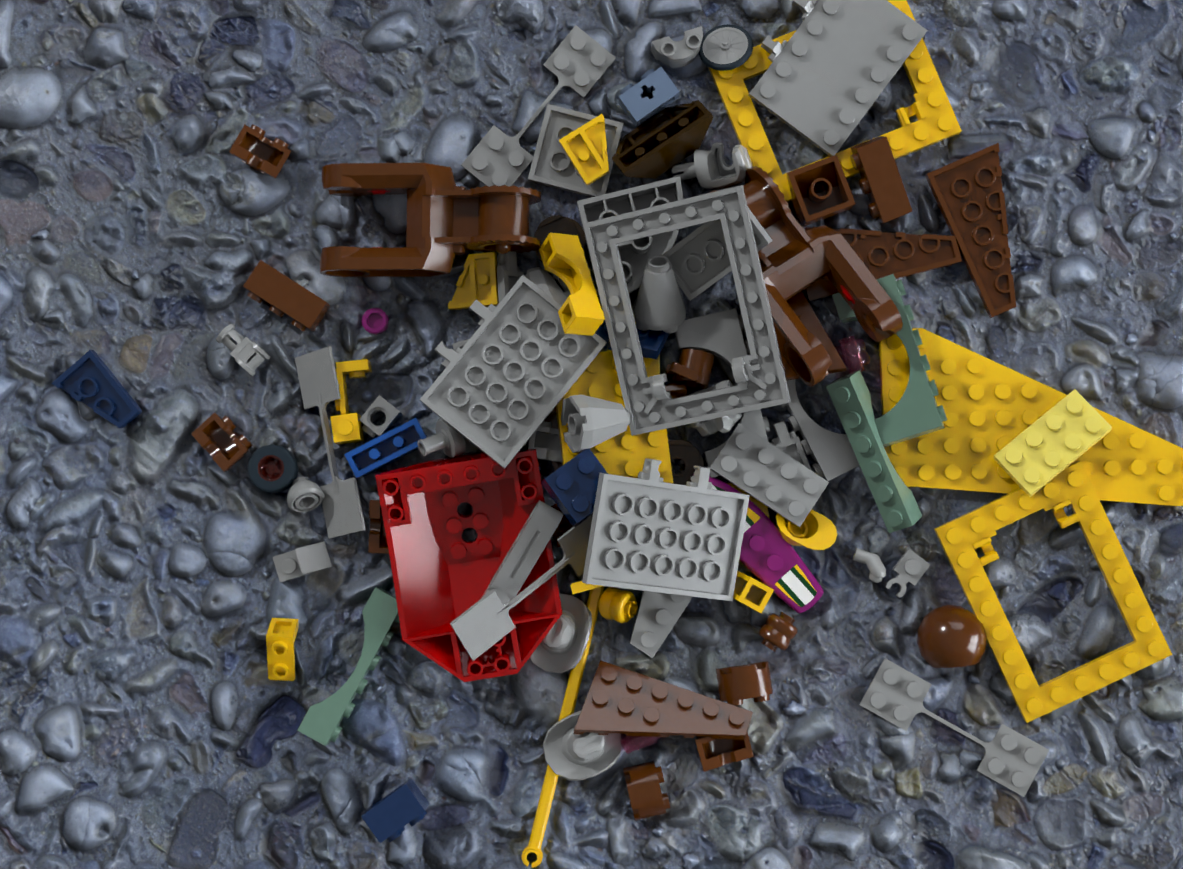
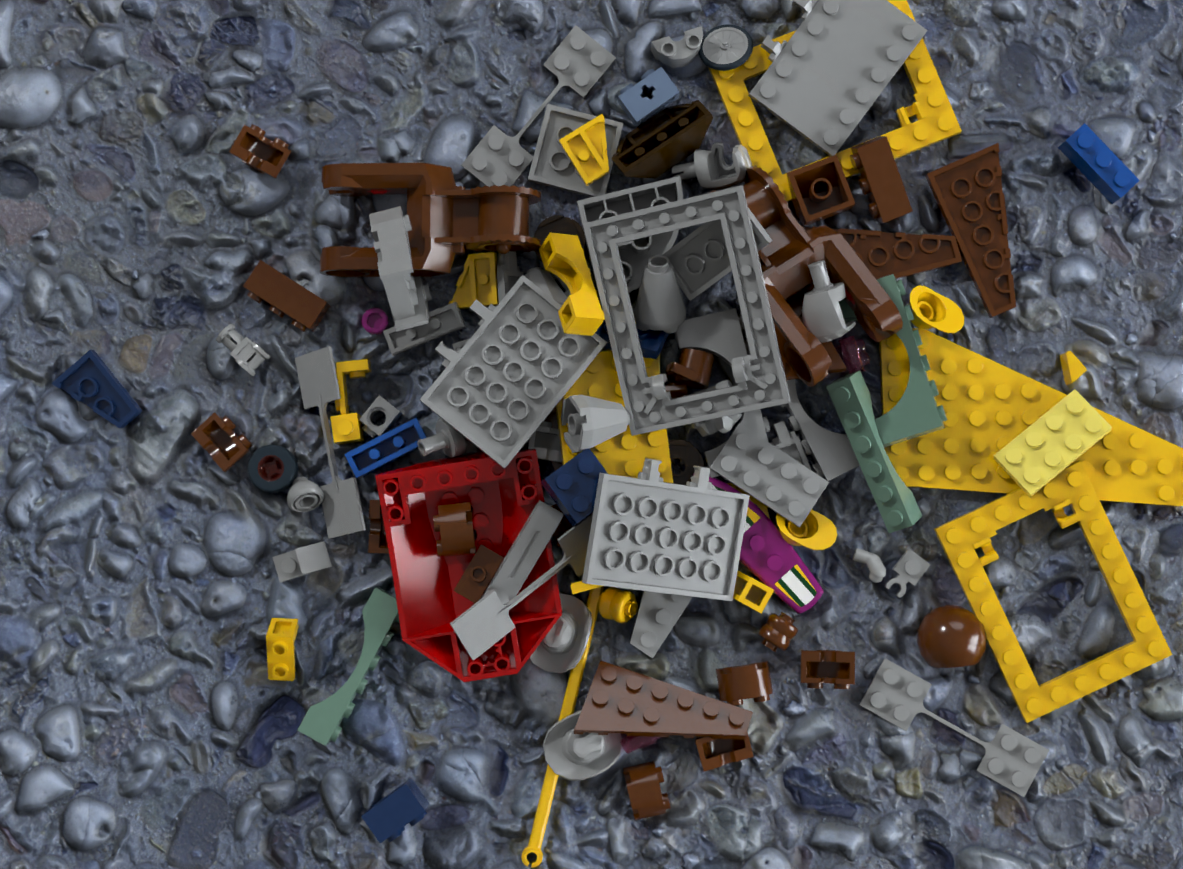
none -> light grey wedge [369,206,432,331]
none -> light grey tile [383,302,466,356]
none -> reddish brown cylinder [433,502,476,557]
none -> reddish brown plate [454,545,504,603]
none -> reddish brown cylinder [801,650,855,689]
none -> light grey piece [802,260,856,343]
none -> yellow piece [907,286,964,333]
none -> blue brick [1058,123,1140,204]
none -> yellow slope [1060,351,1087,385]

